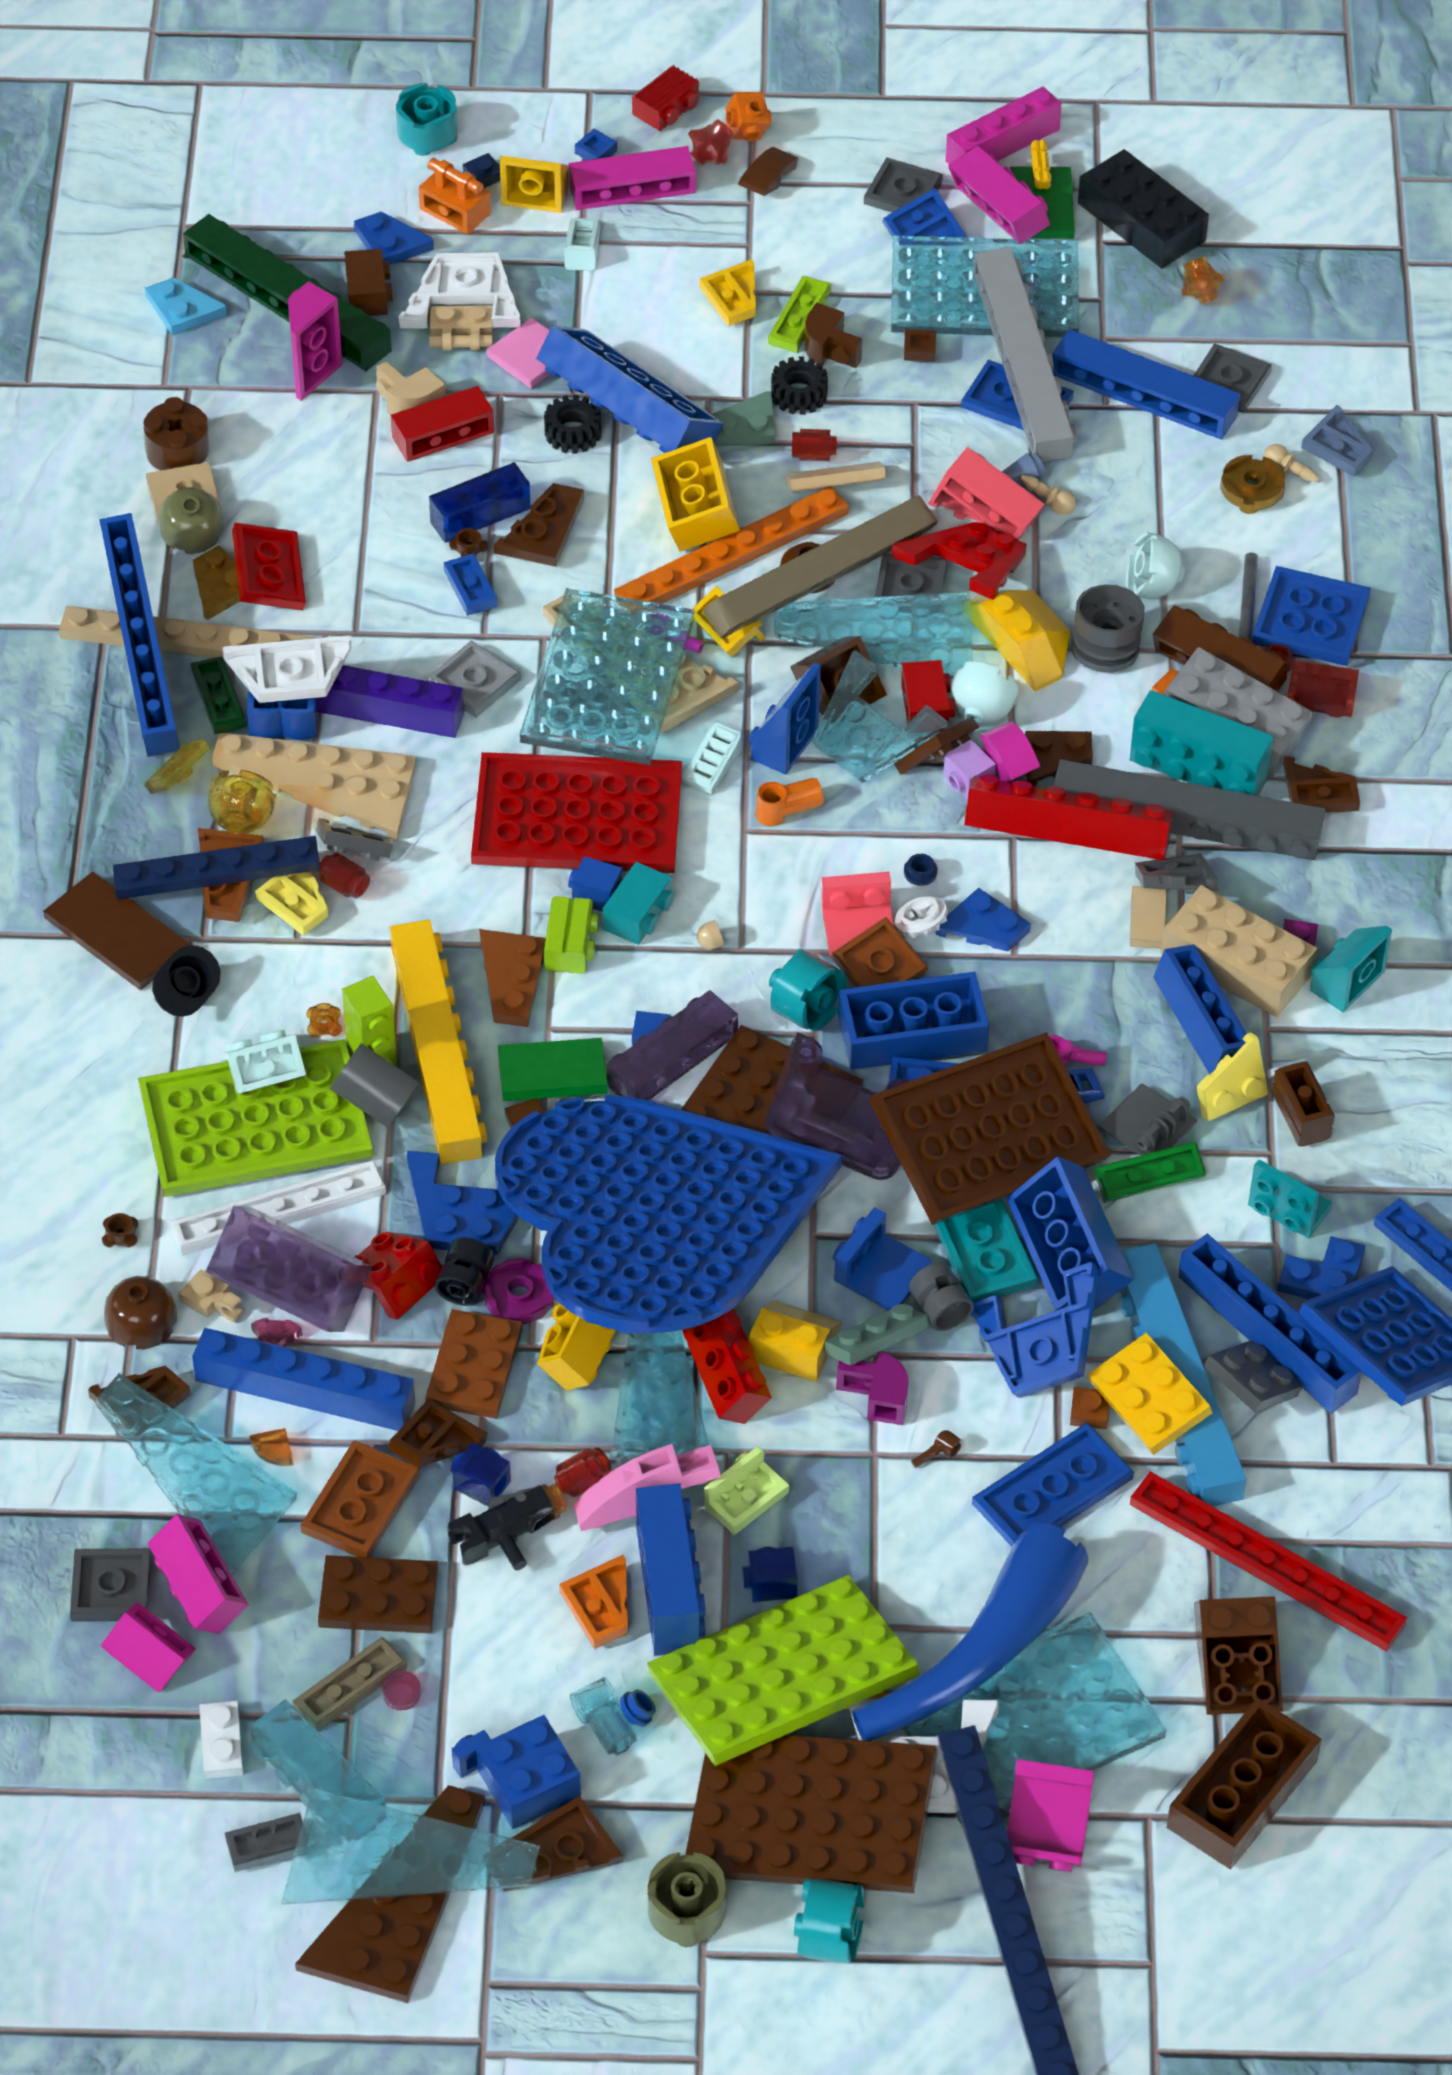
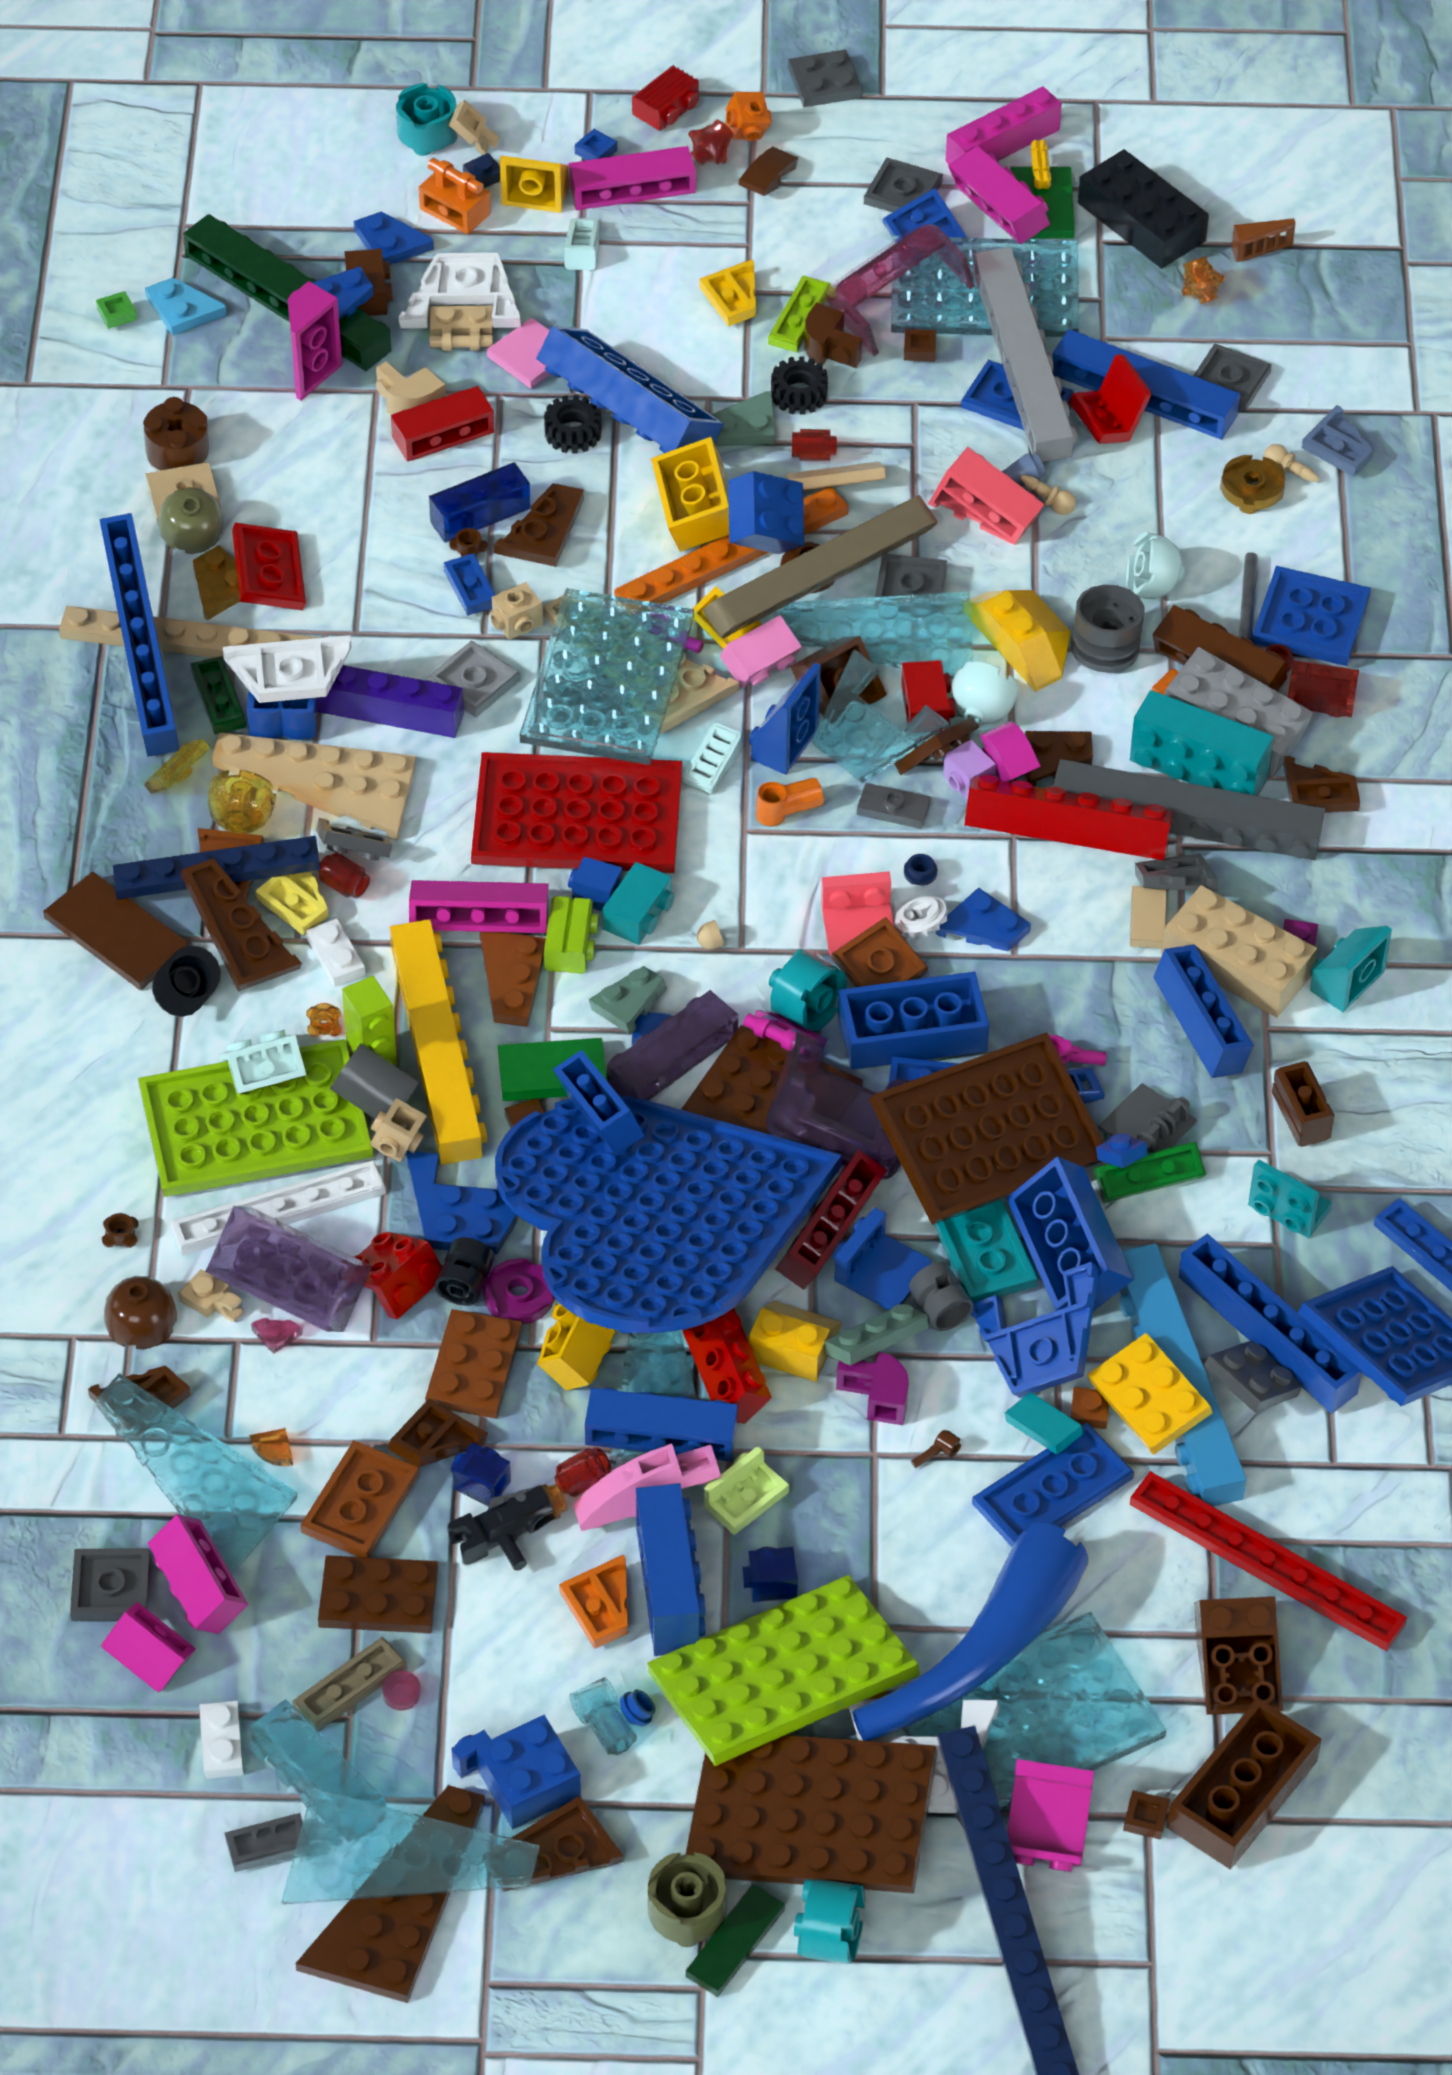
blue brick [192,1327,415,1431] -> none
red wing [891,522,1027,600] -> none
light yellow wing [1196,1032,1268,1121] -> none
blue plate [1277,1236,1366,1300] -> none
none -> bright green plate [96,291,137,329]
none -> reddish brown wing [181,858,302,991]
none -> white plate [306,919,366,987]
none -> blue wing [312,266,373,319]
none -> tan brick [370,1098,427,1162]
none -> dark pink brick [409,880,549,933]
none -> tan plate [449,100,500,155]
none -> tan brick [490,582,543,640]
none -> blue brick [553,1050,644,1156]
none -> blue brick [584,1388,738,1462]
none -> sand green wing [589,966,666,1034]
none -> dark green tile [685,1884,785,1997]
none -> bright pink brick [720,615,802,688]
none -> blue brick [728,471,804,554]
none -> dark pink plate [743,1010,828,1055]
none -> dark red brick [775,1149,887,1290]
none -> dark grey plate [788,49,862,108]
none -> clear pink windscreen [826,224,975,356]
none -> flat silver plate [857,783,931,829]
none -> teal tile [1004,1392,1083,1455]
none -> red bracket [1069,354,1151,444]
none -> blue plate [1096,1133,1148,1168]
none -> reddish brown plate [1123,1790,1170,1840]
none -> dark orange slope [1232,218,1296,262]

